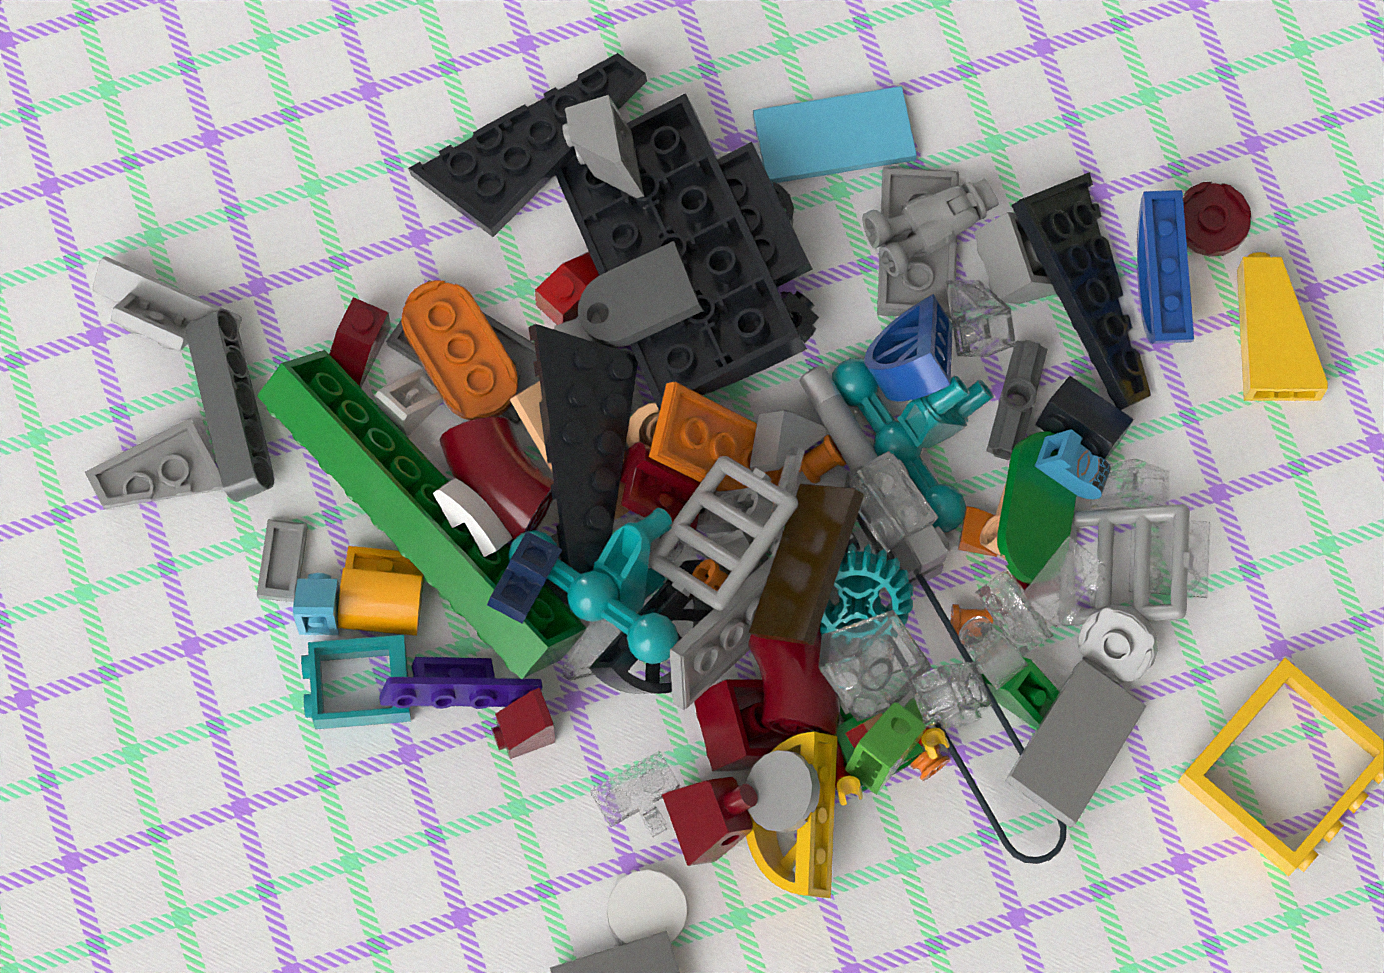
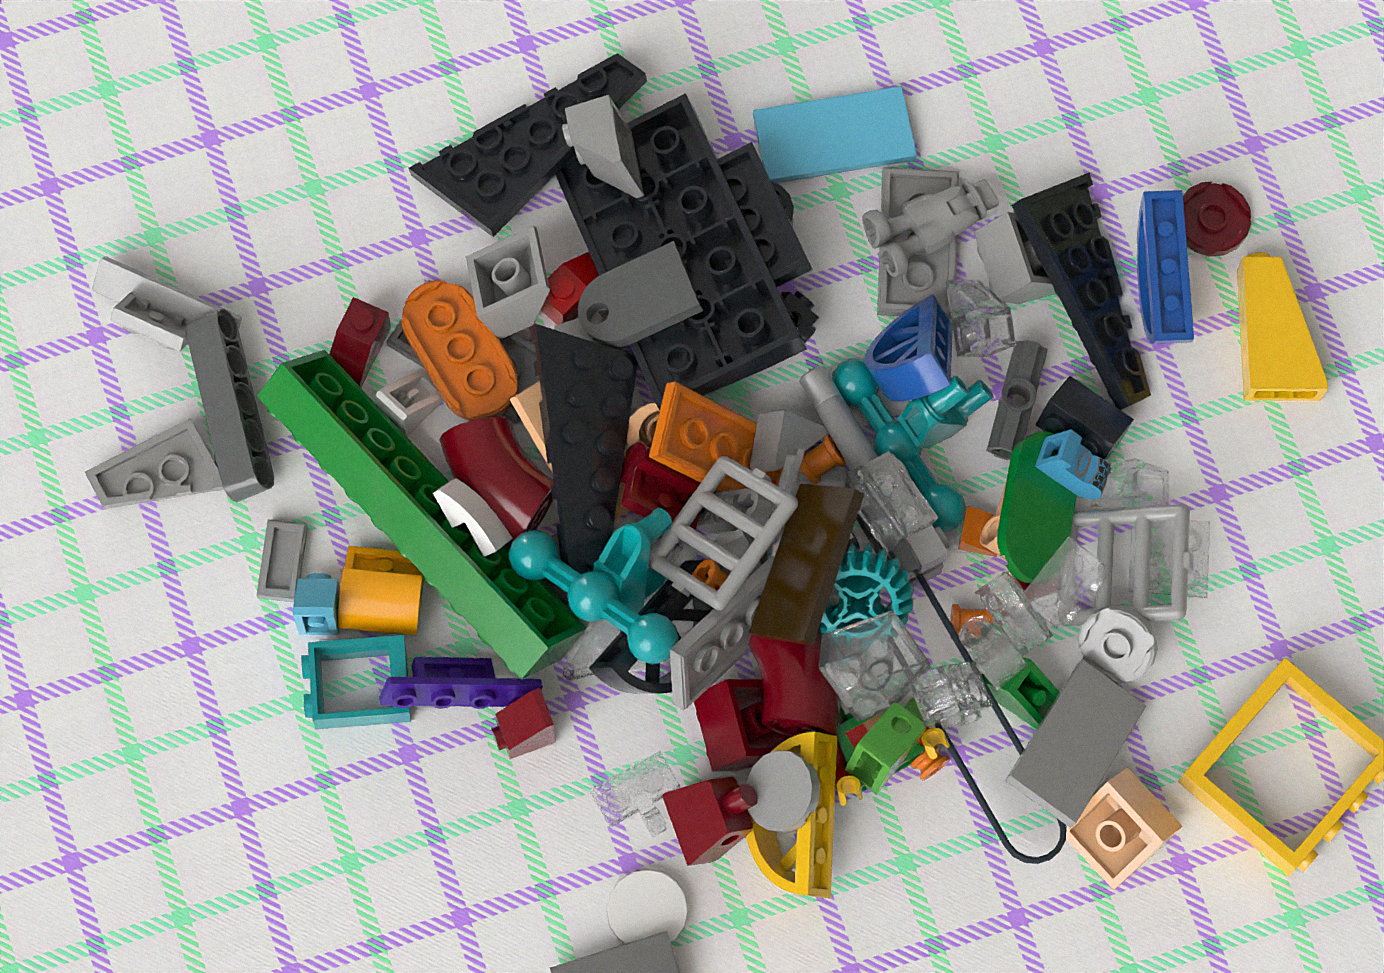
dark blue slope [487,531,563,624] -> none
none -> light grey slope [466,225,550,340]
none -> light nougat slope [1059,767,1183,890]

